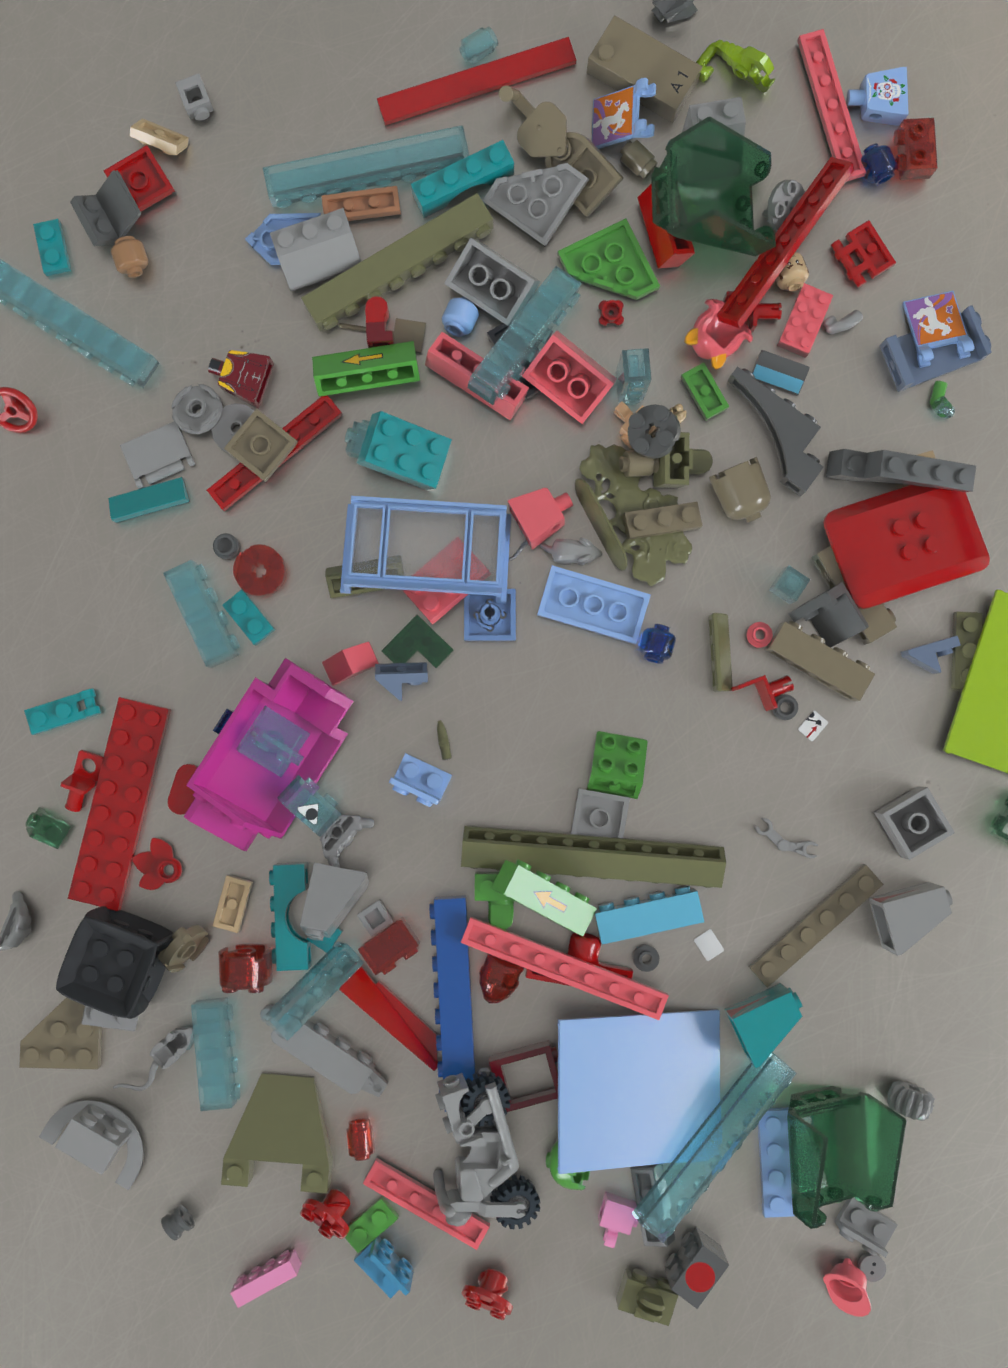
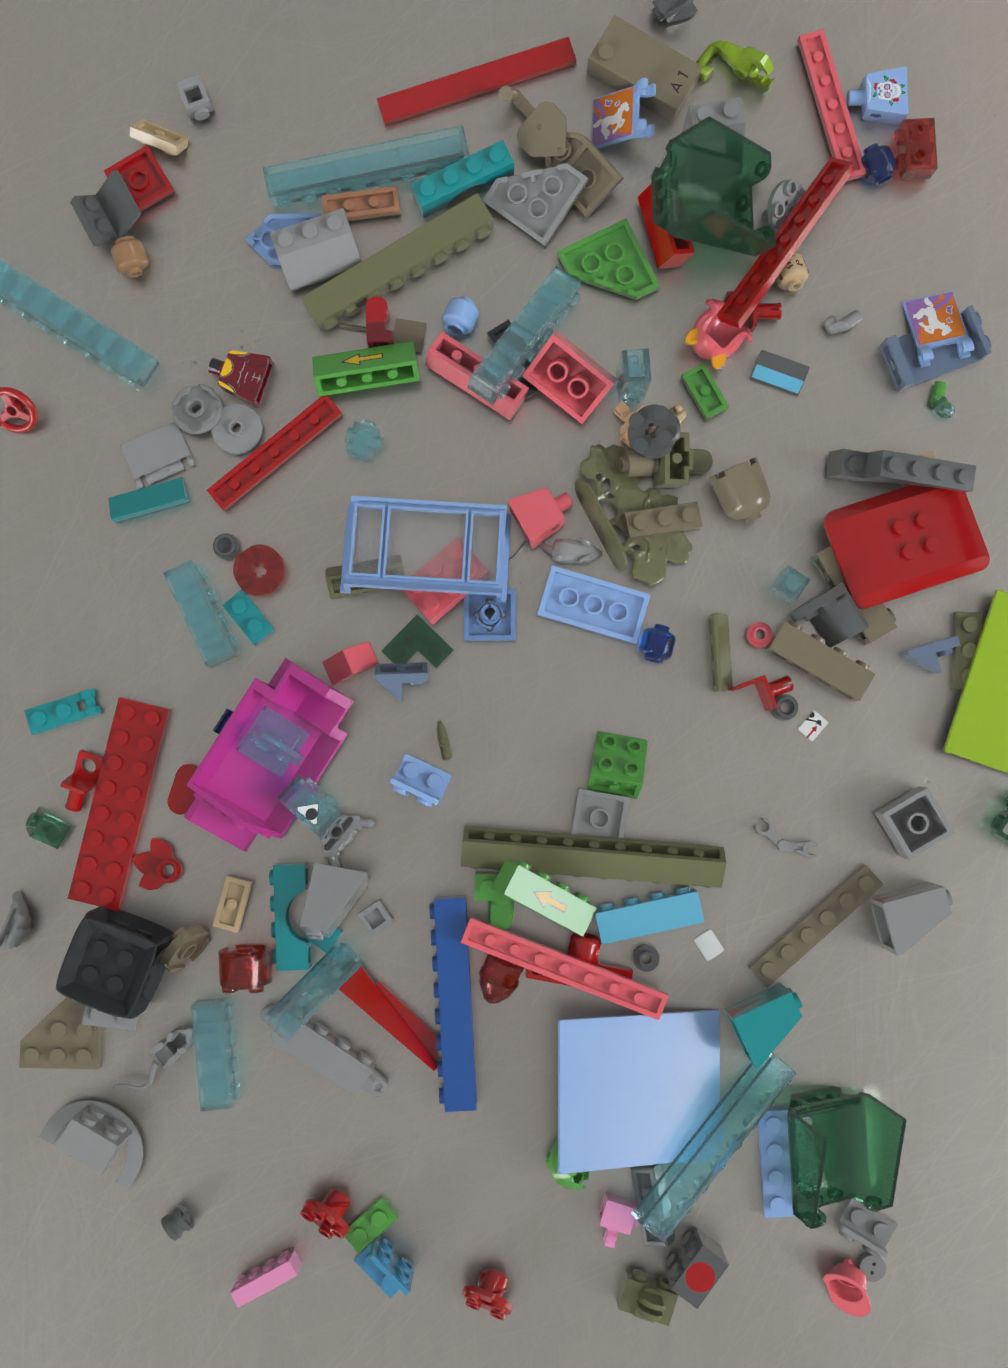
teal plate [33,219,71,276] -> none
olive wedge [221,1072,333,1194] -> none
dark tan plate [224,408,298,483] -> none
clear red brick [346,1118,375,1161] -> none
teal brick [357,411,452,490] -> none
clear red brick [358,917,420,976] -> none
coral plate [363,1158,490,1250] -> none
light grey piece [433,1068,541,1230] -> none
light grey slope [444,238,541,326] -> none
clear light blue brick [459,26,498,64] -> none
dark red window [489,1040,558,1112] -> none
red plate [598,300,624,326] -> none
dark tan brick [620,140,658,179] -> none
dark grey arch [727,366,824,496] -> none
coral piece [777,283,833,358] -> none
red plate [830,220,896,288] -> none
light grey gear [887,1081,935,1121] -> none

